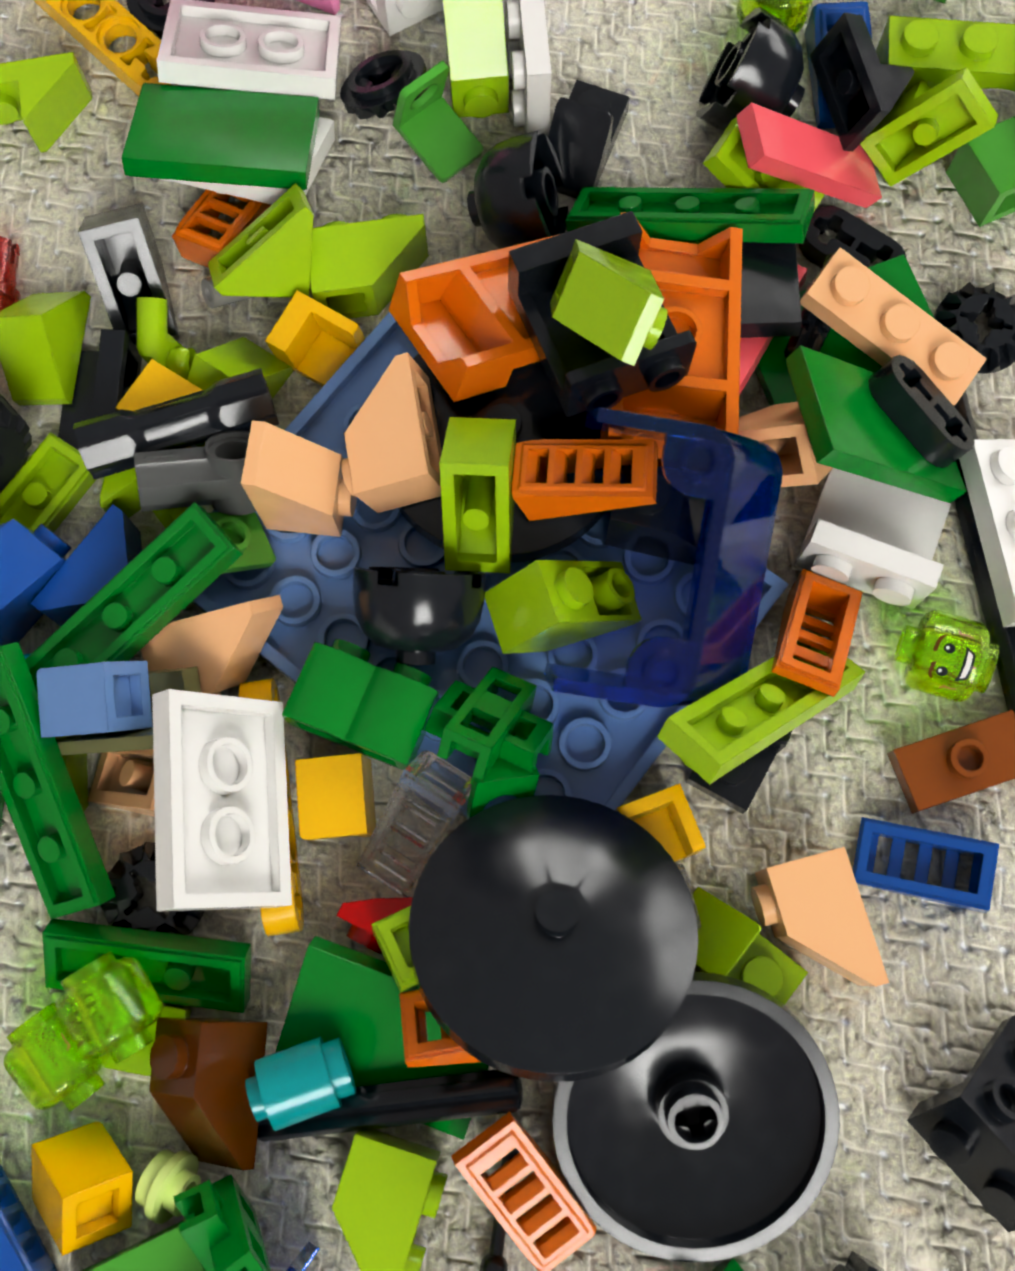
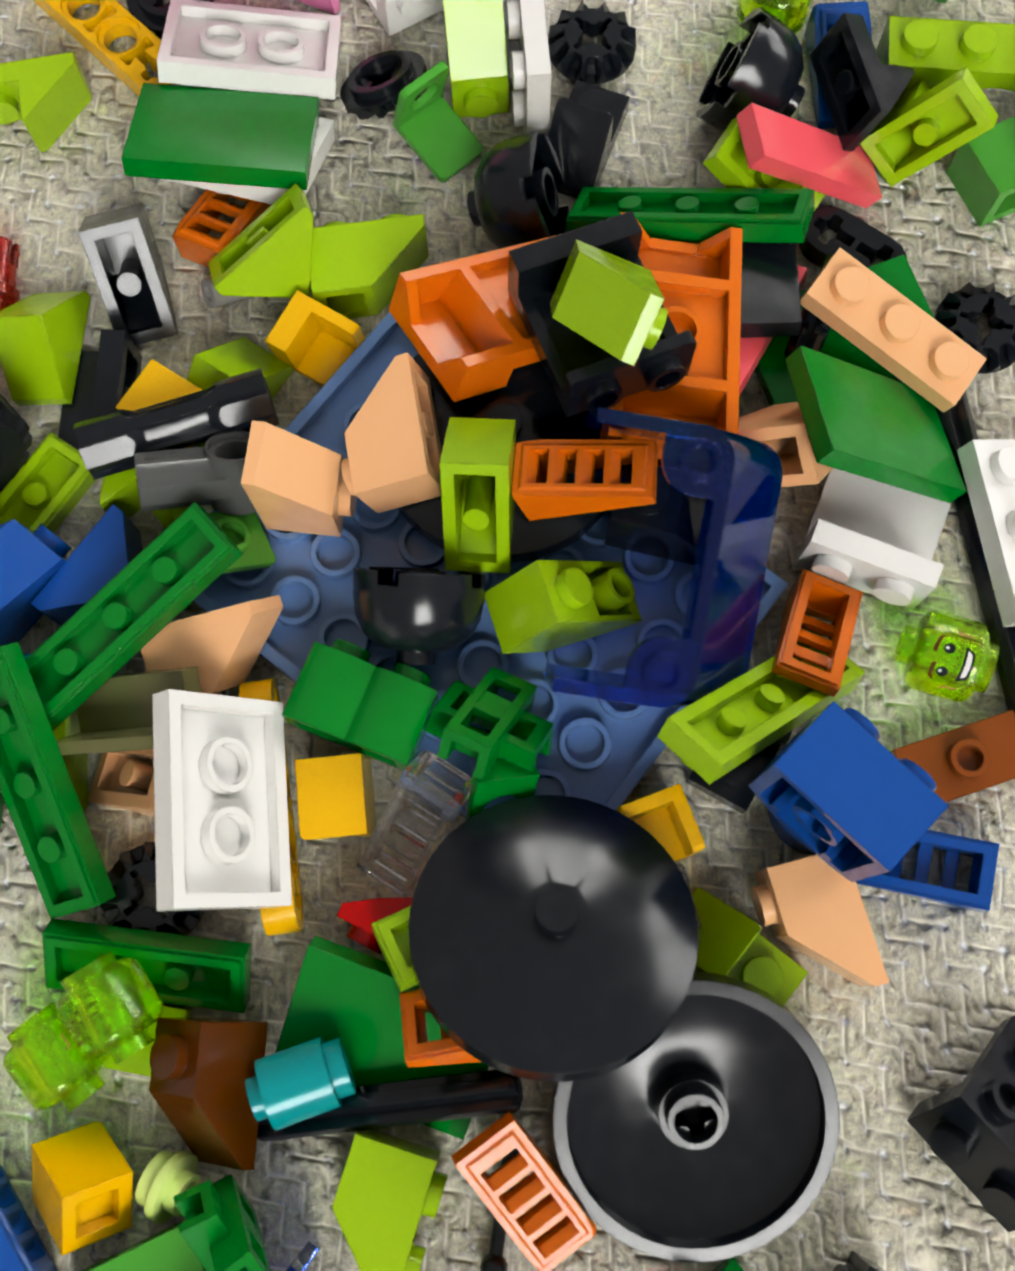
medium blue panel [36,660,153,738] -> none
lime arm [137,297,197,380] -> none
black beam [869,355,975,468] -> none
none -> black gear [548,1,636,85]
none -> blue brick [748,701,949,882]

